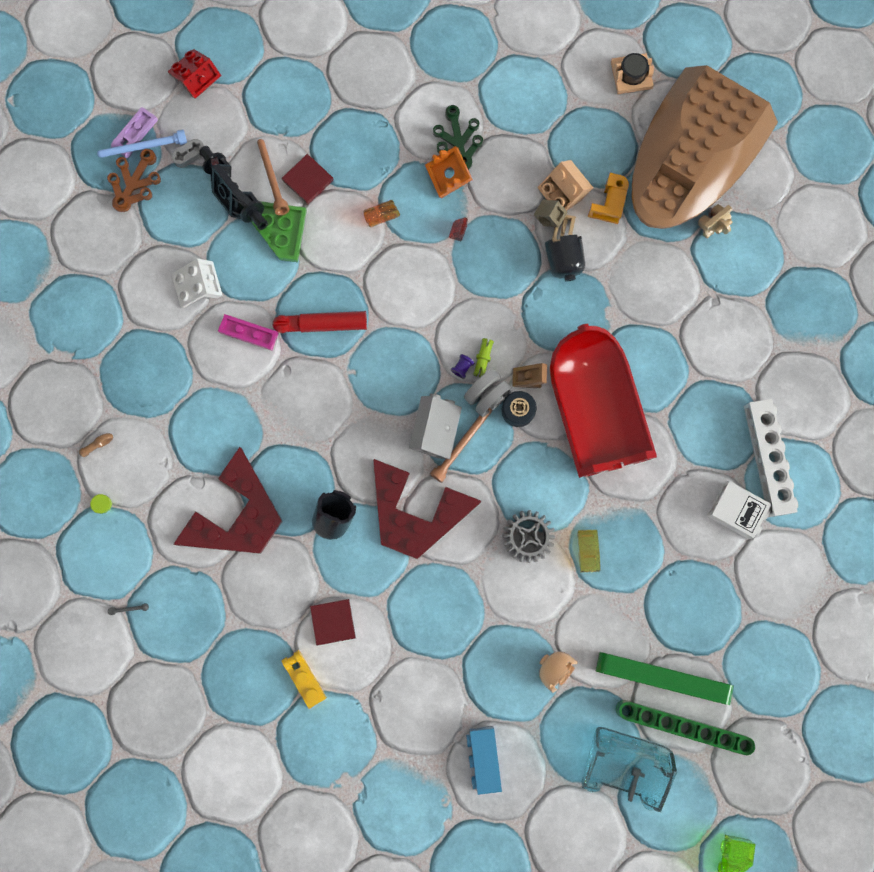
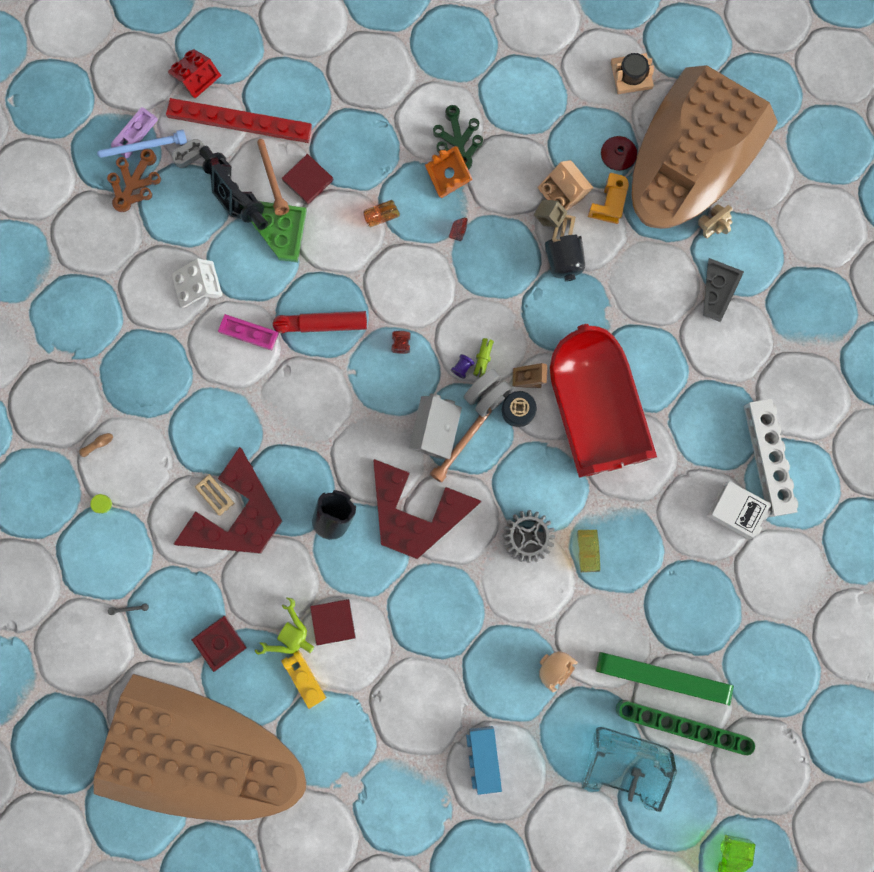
none -> medium nougat piece [94,674,307,821]
none -> red plate [166,98,312,143]
none -> dark red tile [191,616,247,672]
none -> tan tile [195,474,235,516]
none -> lime piece [255,597,314,654]
none -> clear red wheel [391,331,411,354]
none -> dark red dish [601,136,637,171]
none -> dark grey wing [703,258,744,322]

